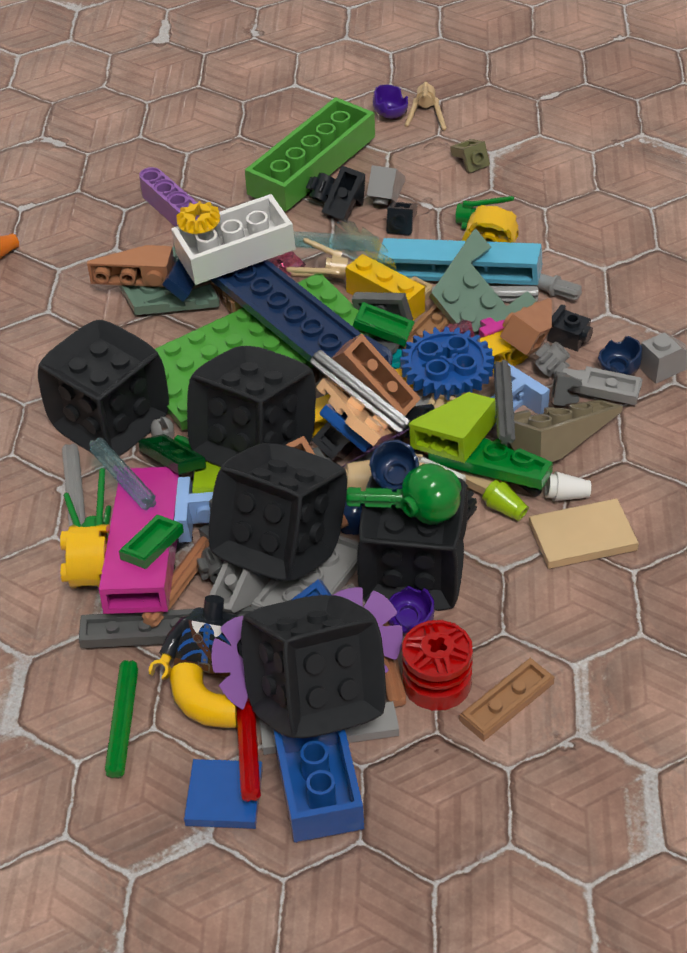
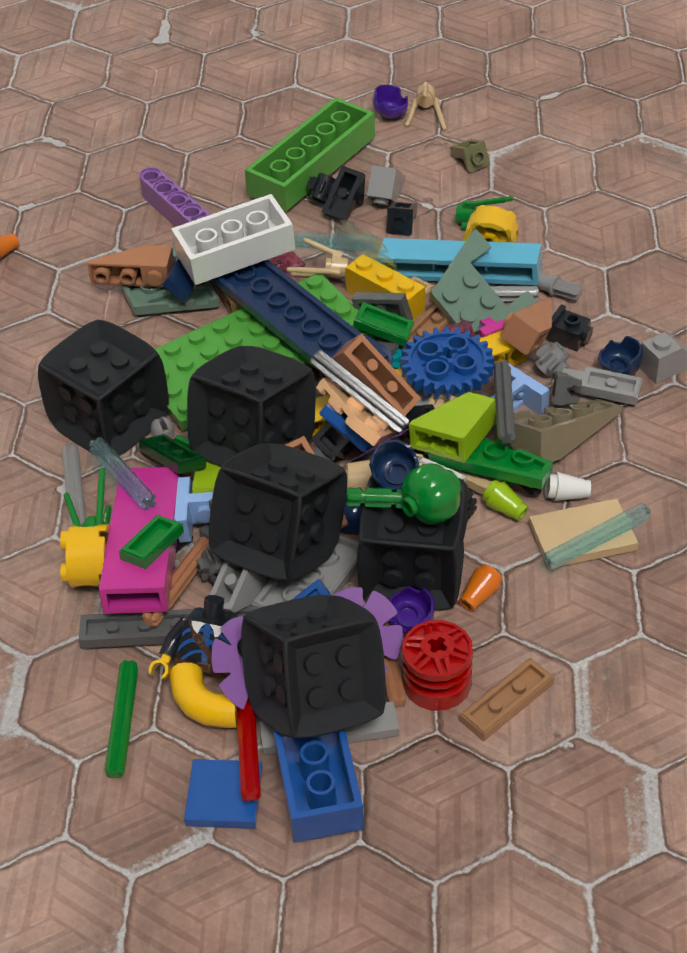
yellow gear [176,201,220,234] -> none
none -> orange cone [458,564,502,612]
none -> clear light blue axle [544,503,651,569]

